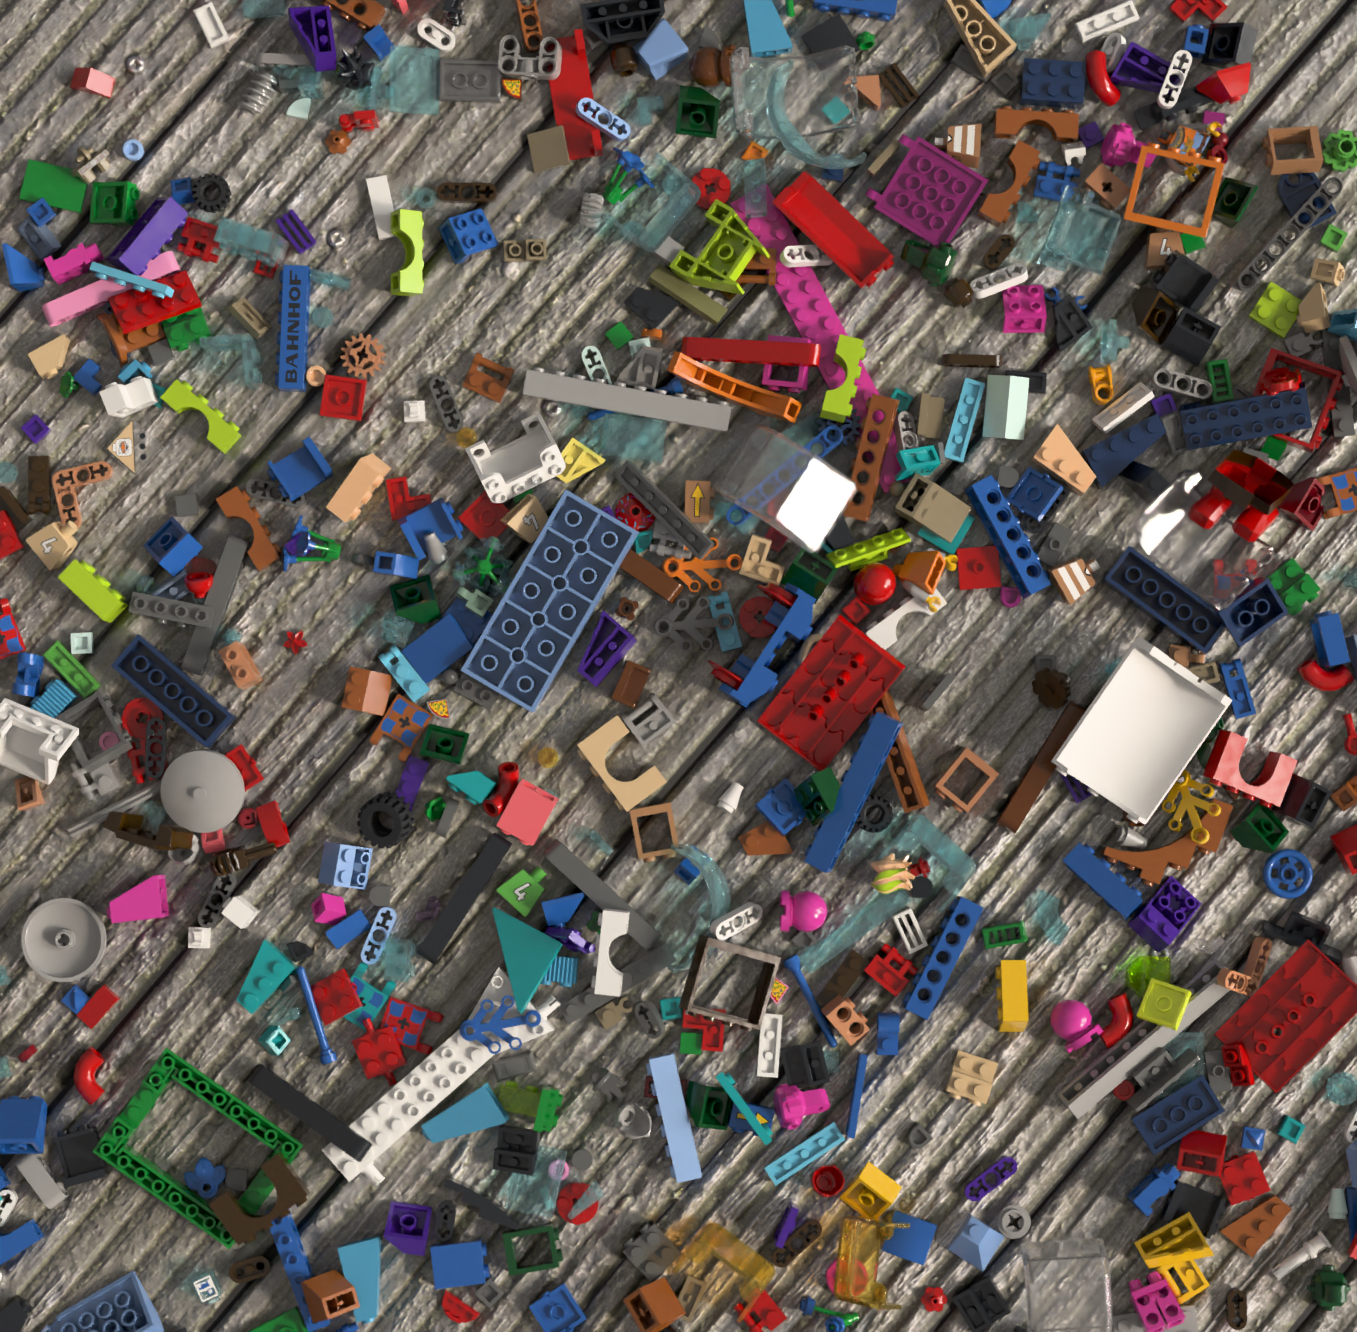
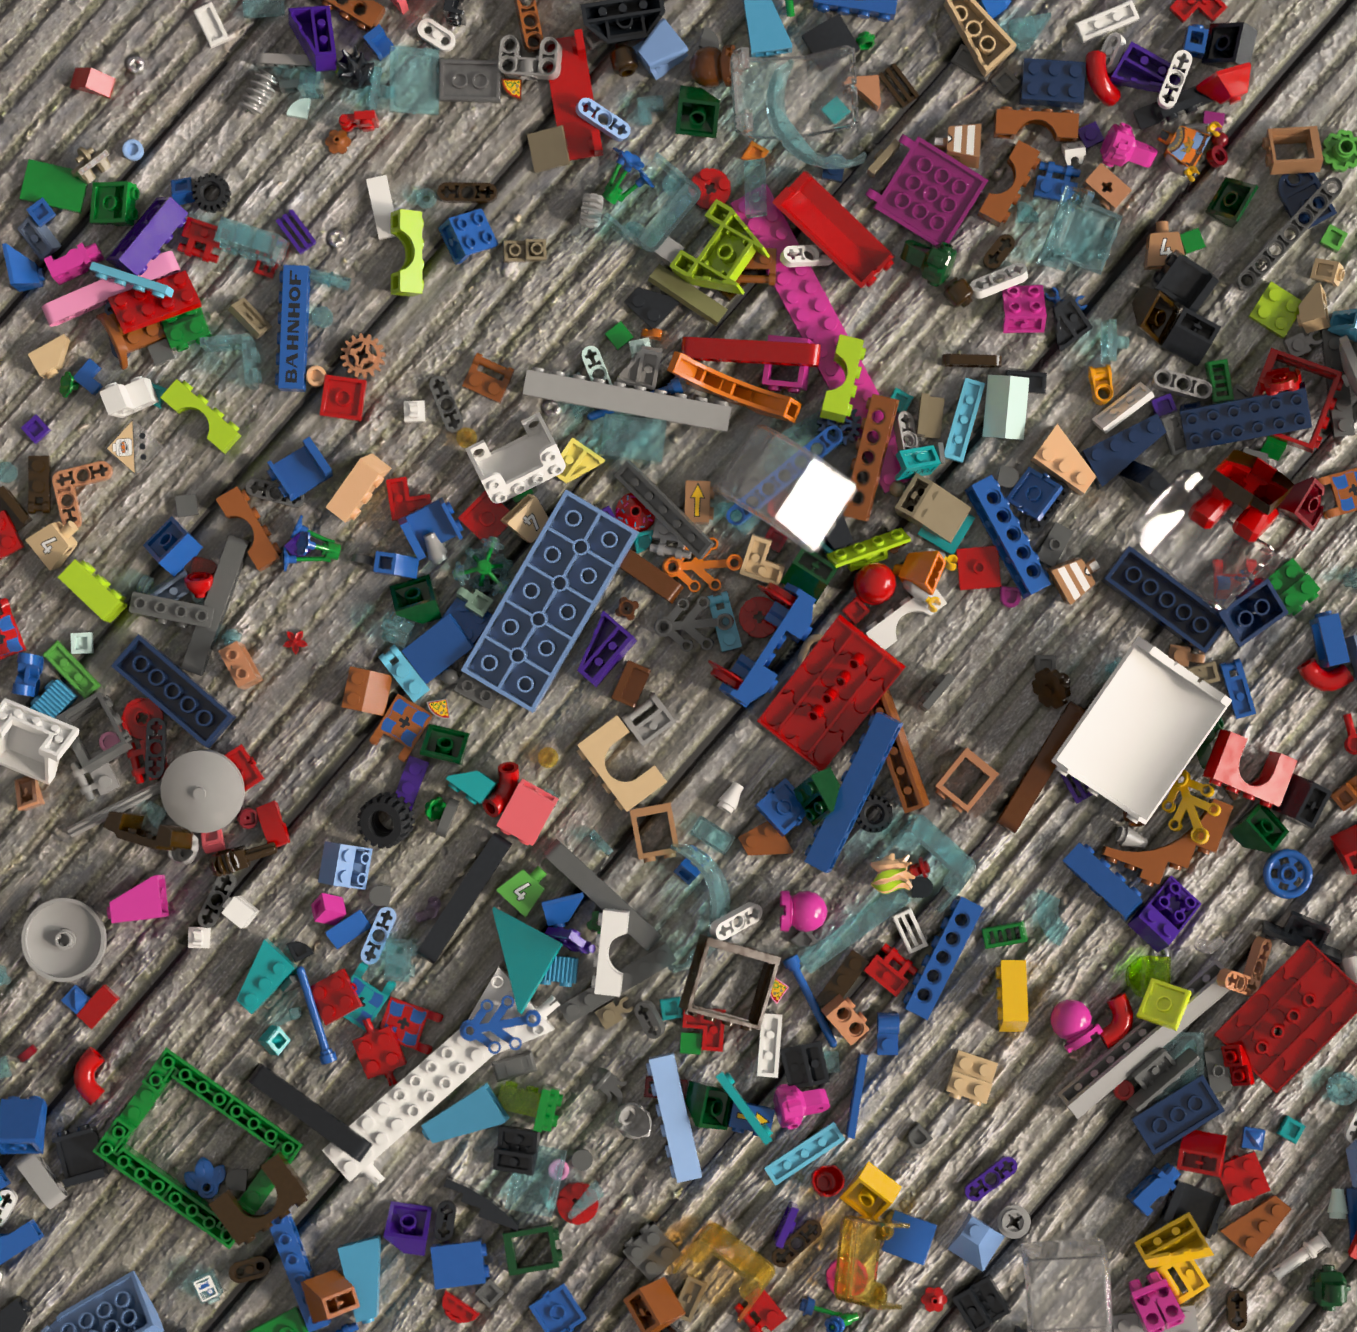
dark azure bracket [118,359,153,385] -> none
orange window [1124,142,1225,238] -> none
none -> clear light blue tile [690,815,736,855]

